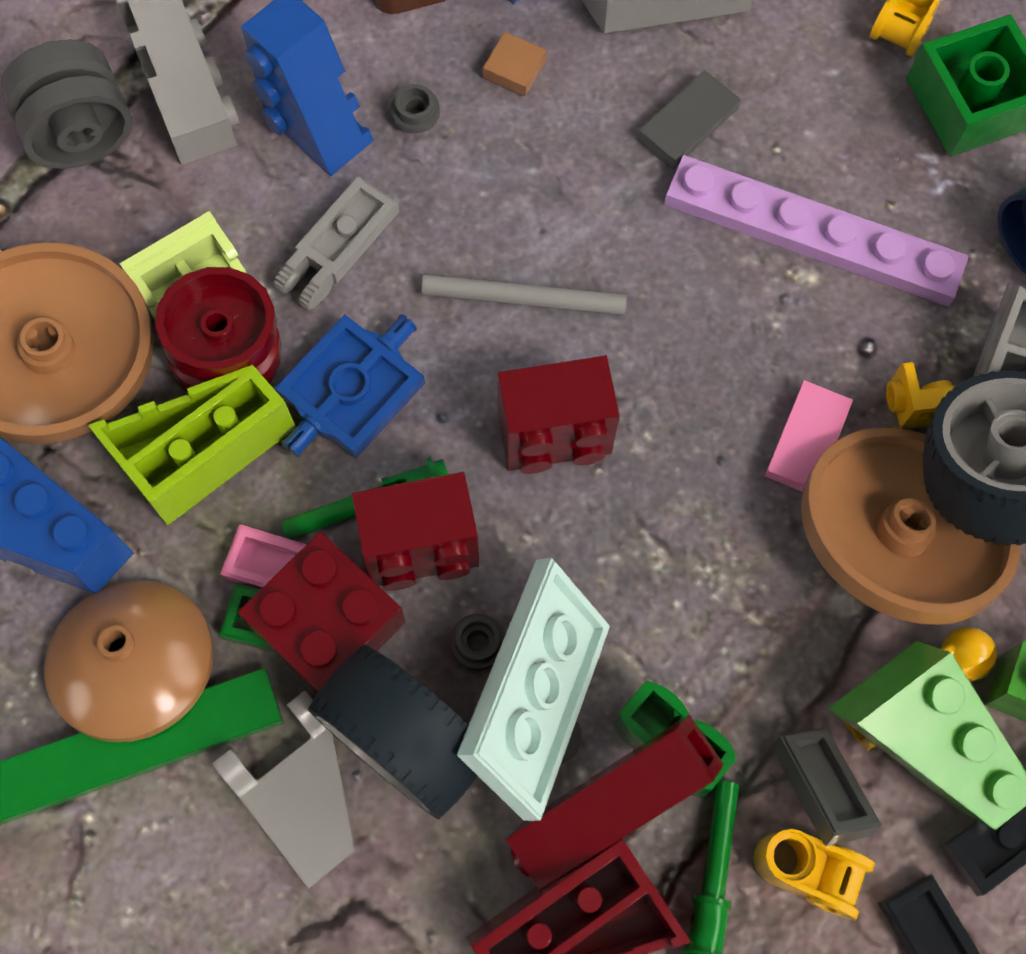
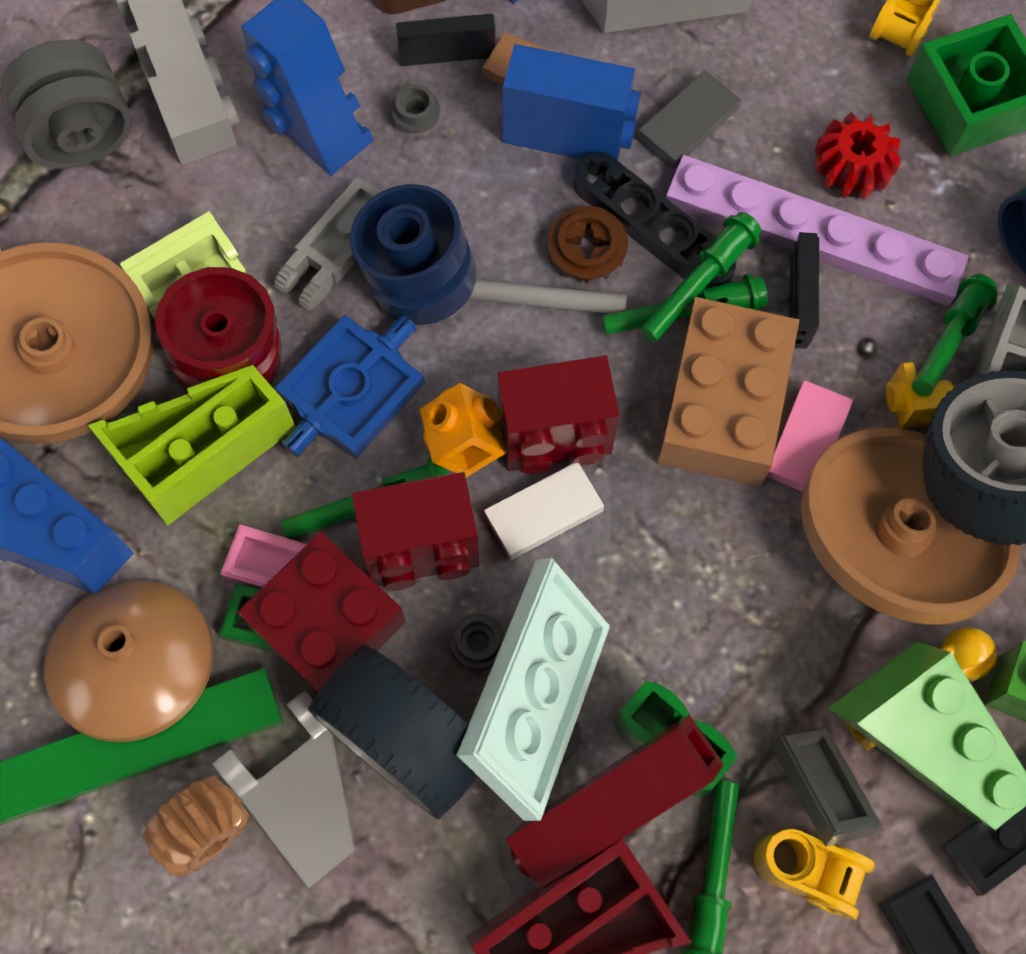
none -> medium nougat gear [142,776,249,877]
none -> dark blue wheel [350,184,477,325]
none -> black tile [396,14,495,66]
none -> light orange brick [420,383,507,478]
none -> white tile [484,463,604,561]
none -> blue brick [502,44,641,161]
none -> reddish brown gear [547,206,628,284]
none -> black beam [574,152,737,288]
none -> green pin [601,273,768,335]
none -> green pin [640,212,761,343]
none -> medium nougat brick [657,297,800,487]
none -> black tile [789,232,819,349]
none -> red gear [814,112,901,201]
none -> green pin [912,274,998,396]

